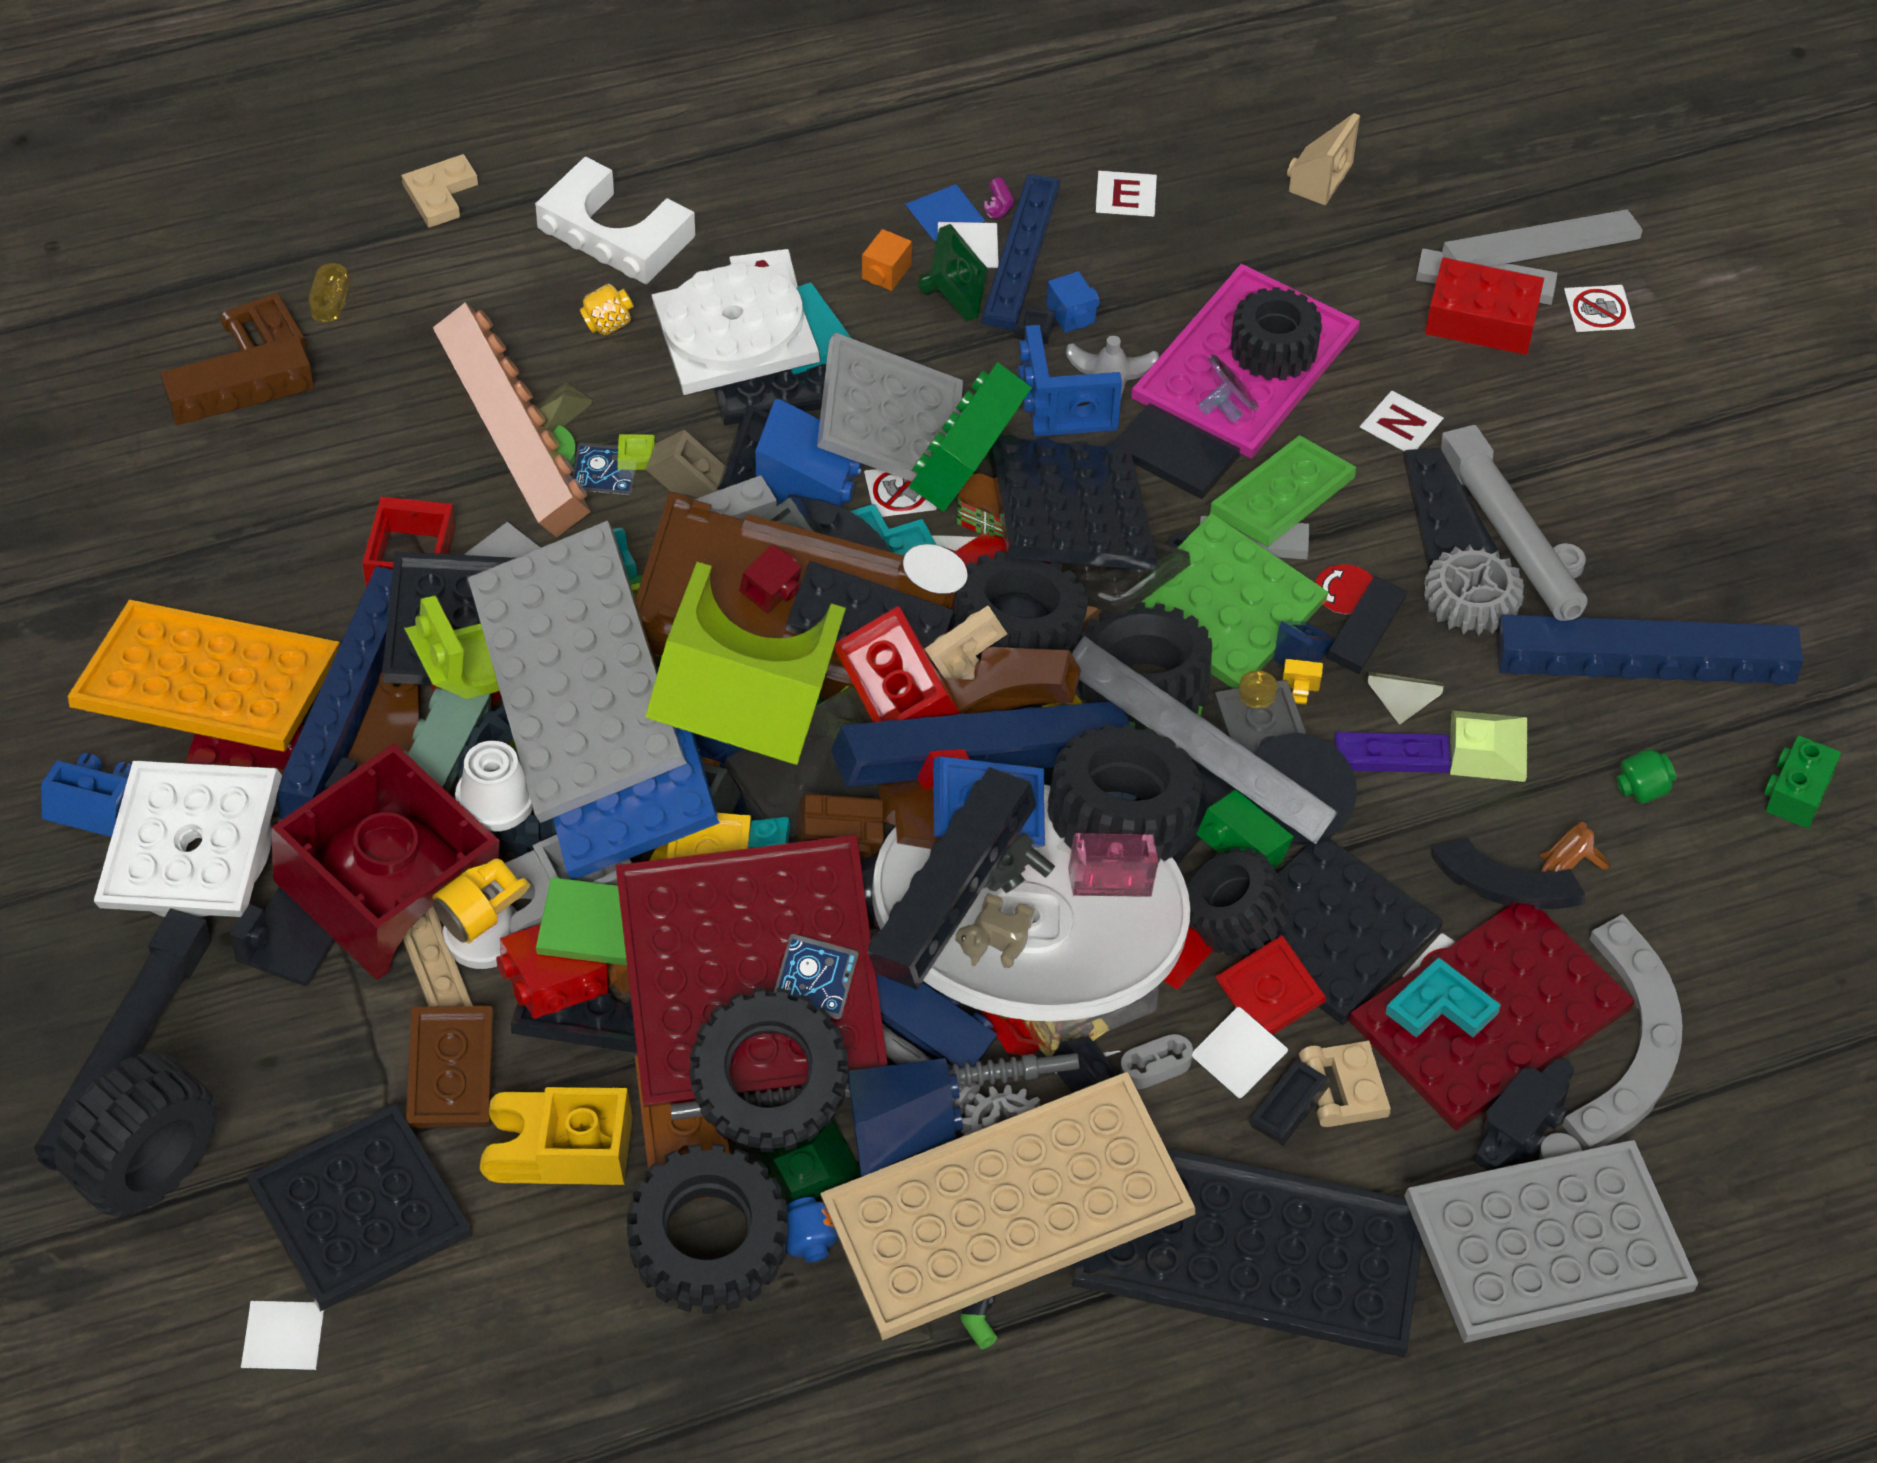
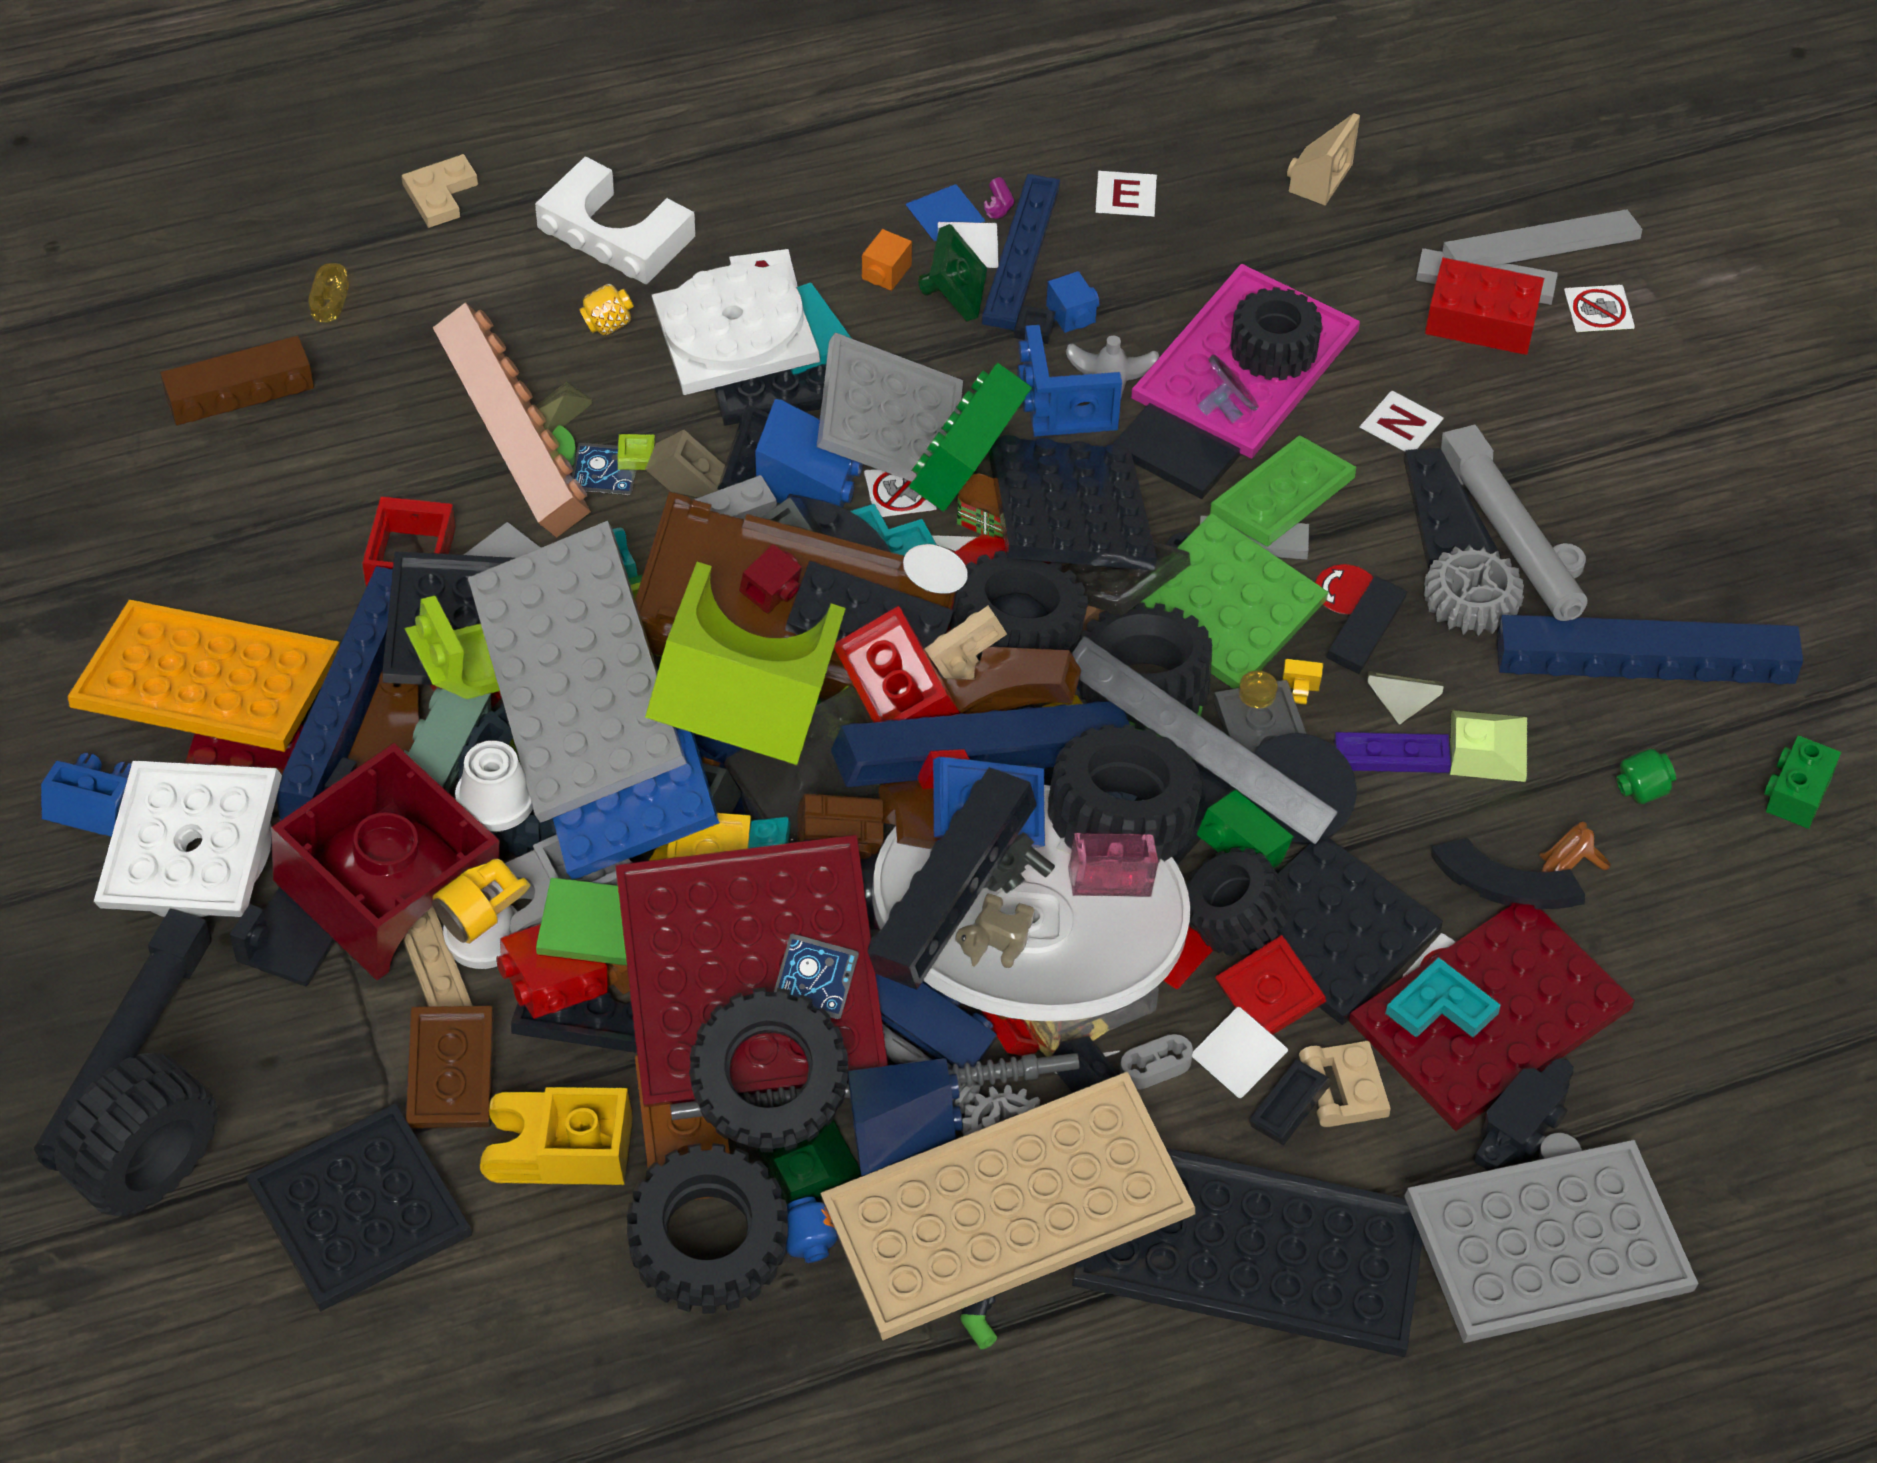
reddish brown plate [220,293,306,350] -> none
white sticker [241,1301,324,1370] -> none
dark blue slope [1274,621,1335,666] -> none
light grey plate [1563,914,1683,1150] -> none

